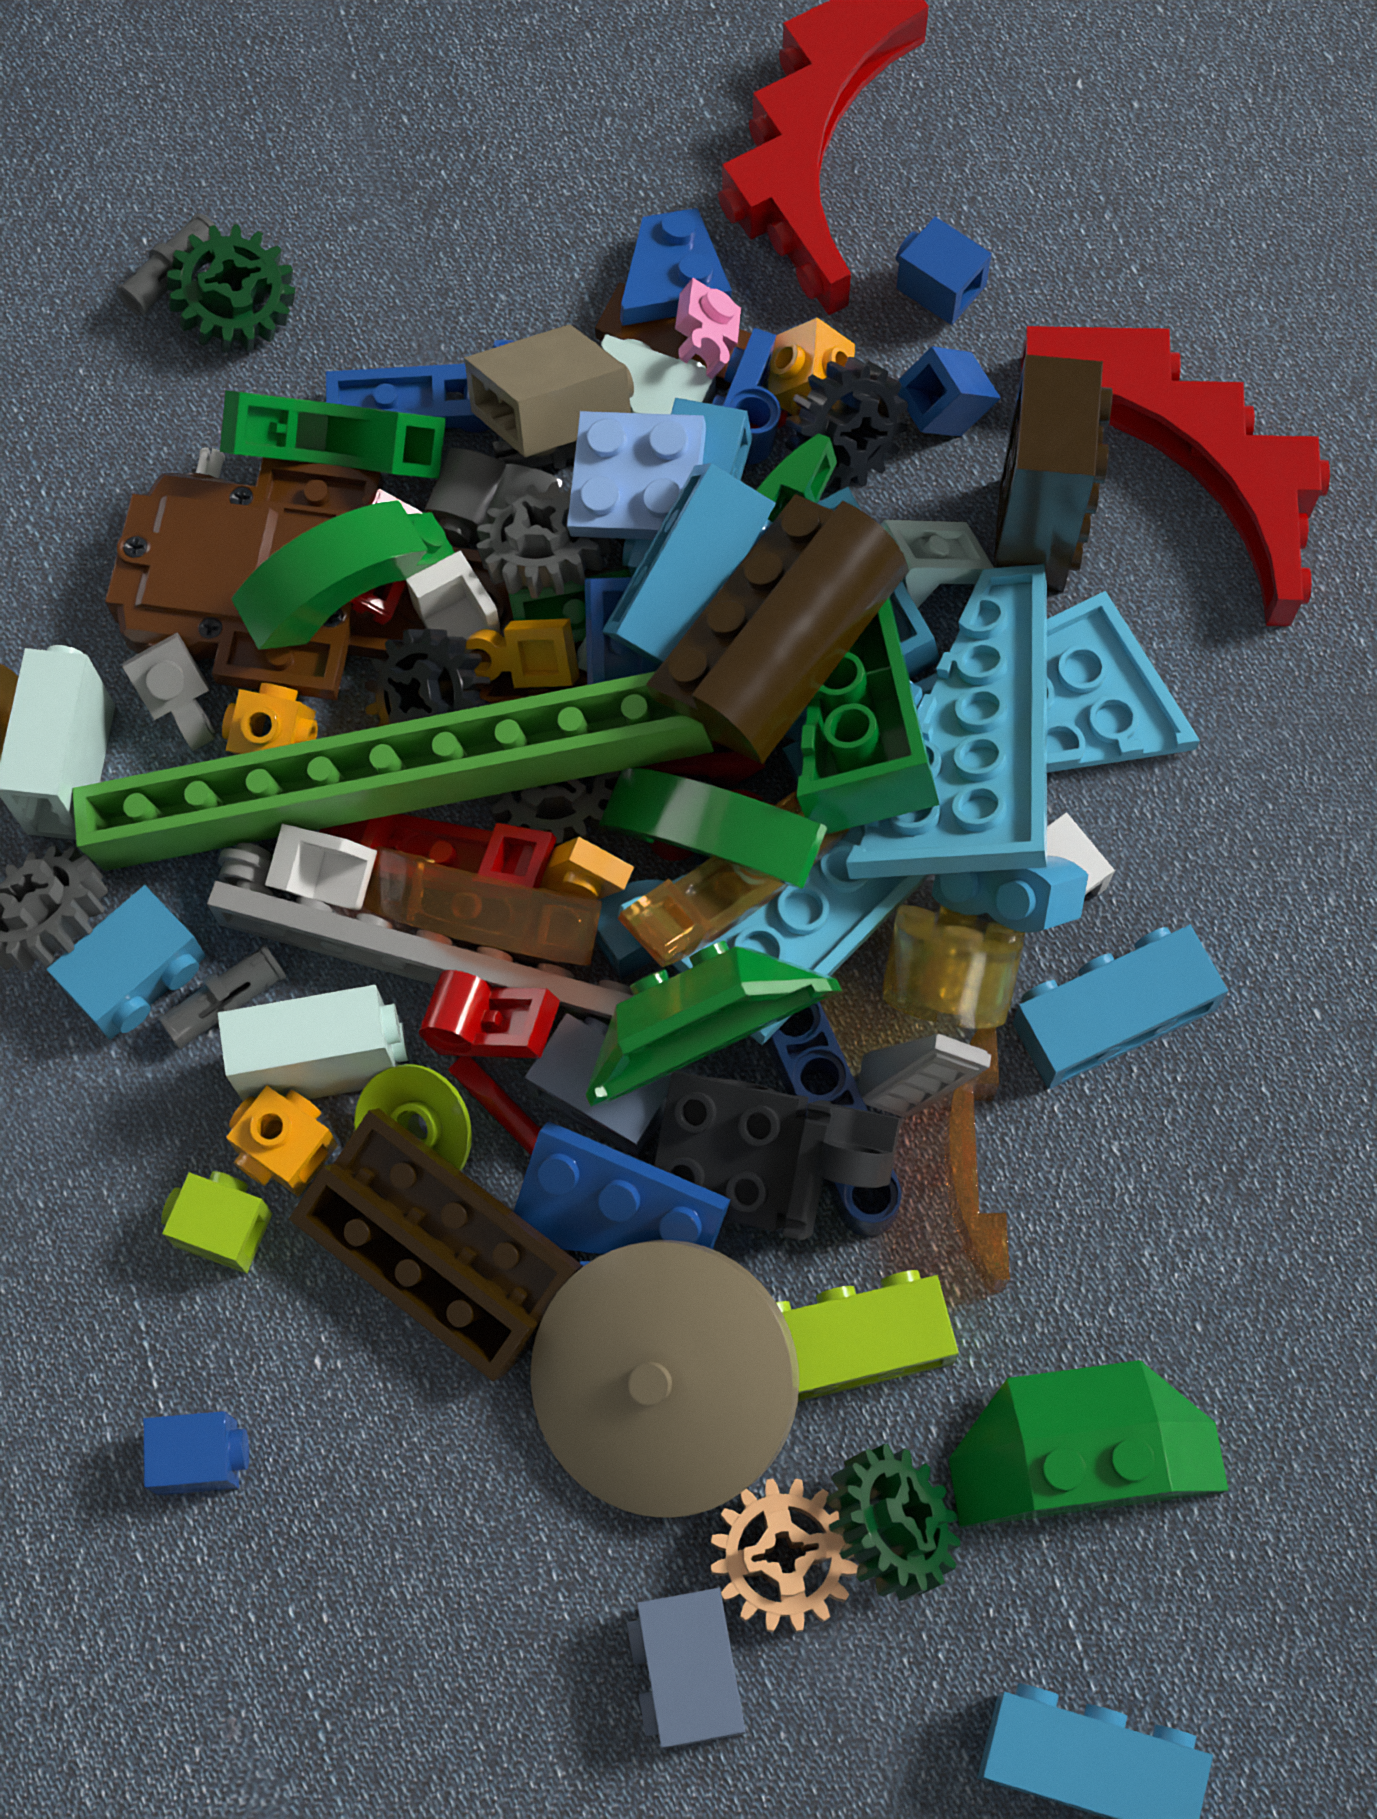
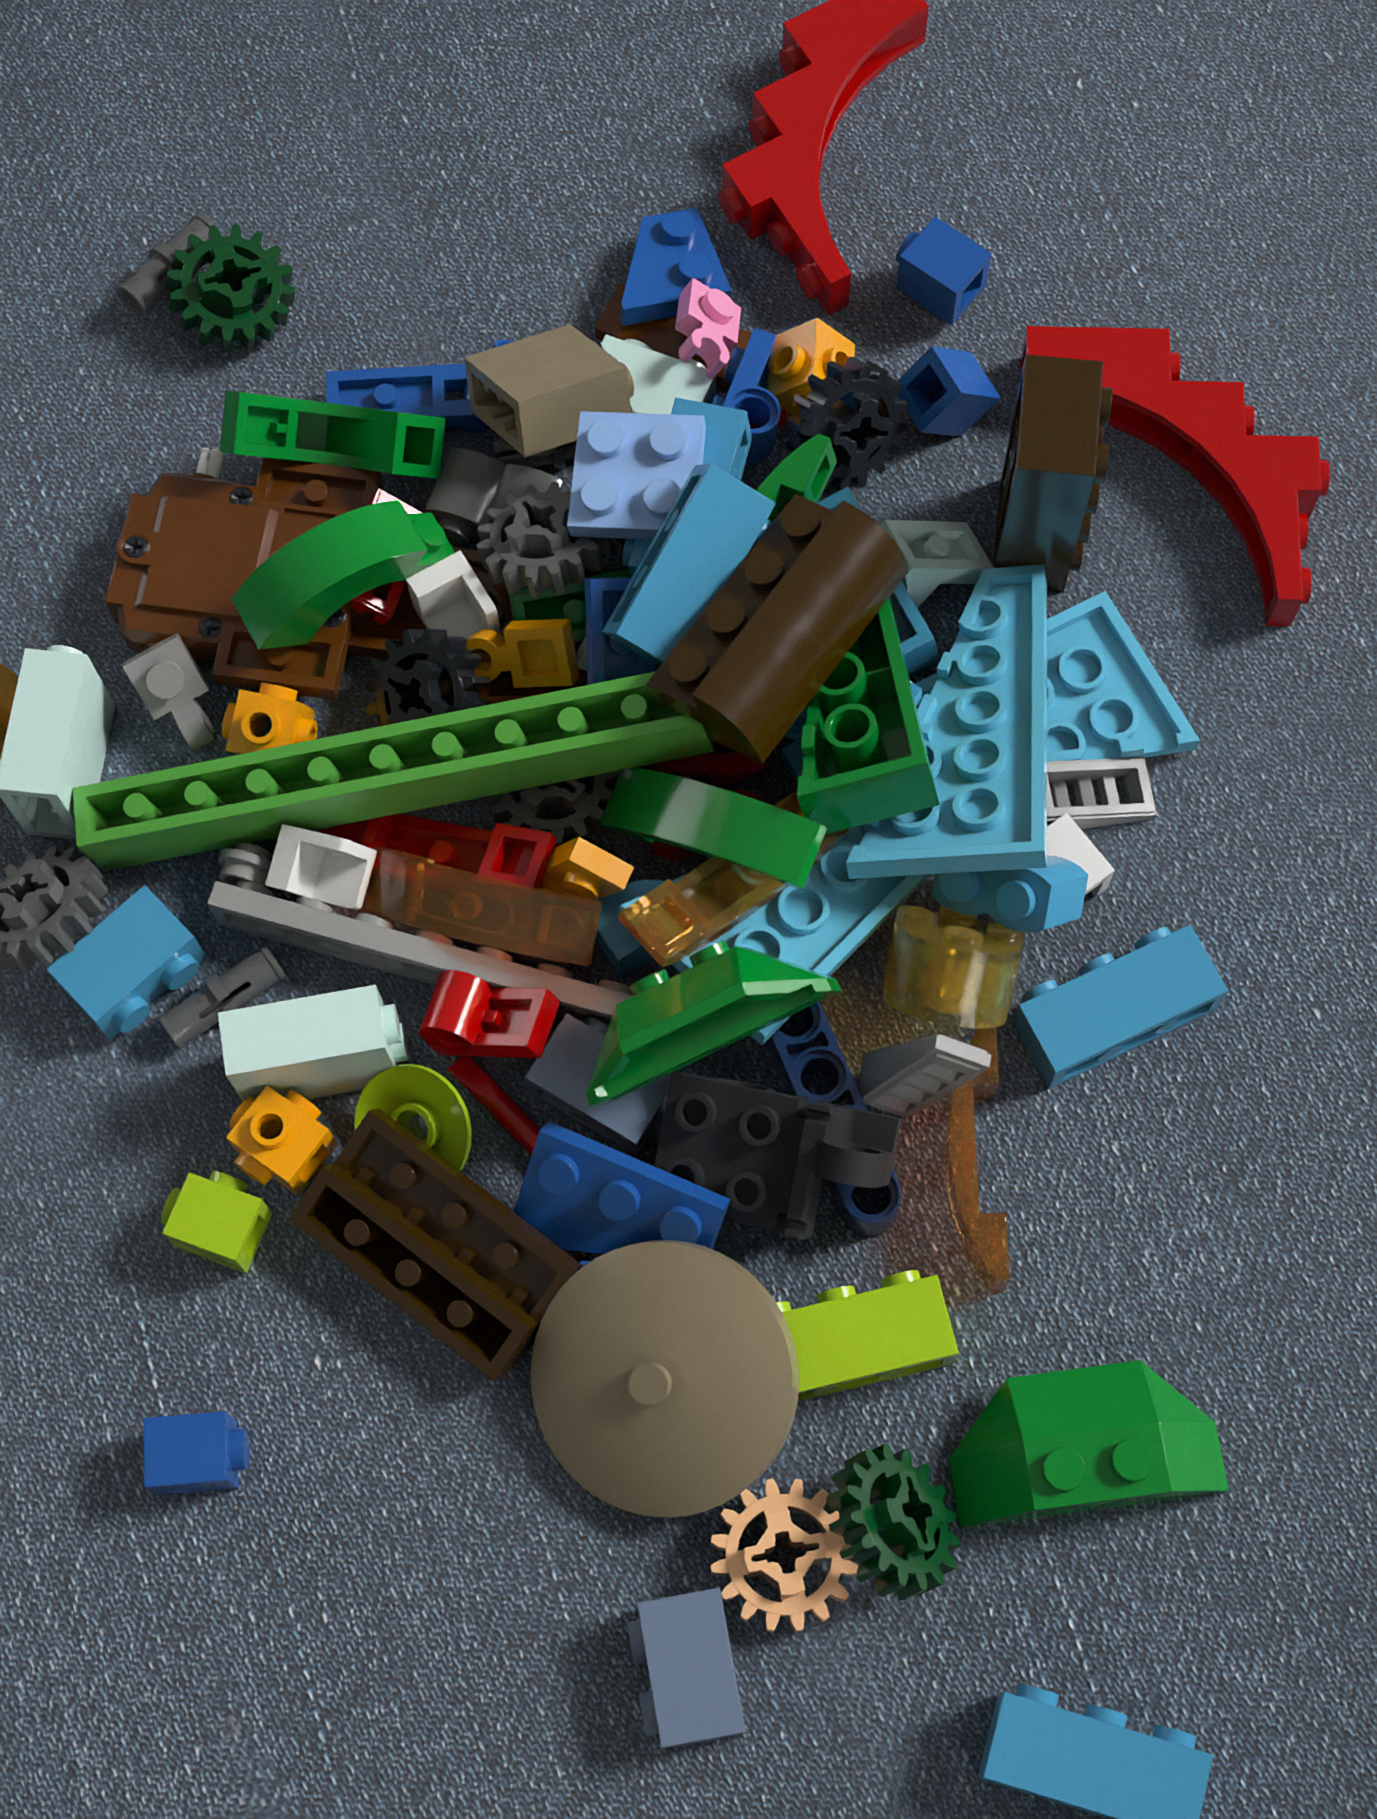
none -> light grey slope [1047,757,1157,829]

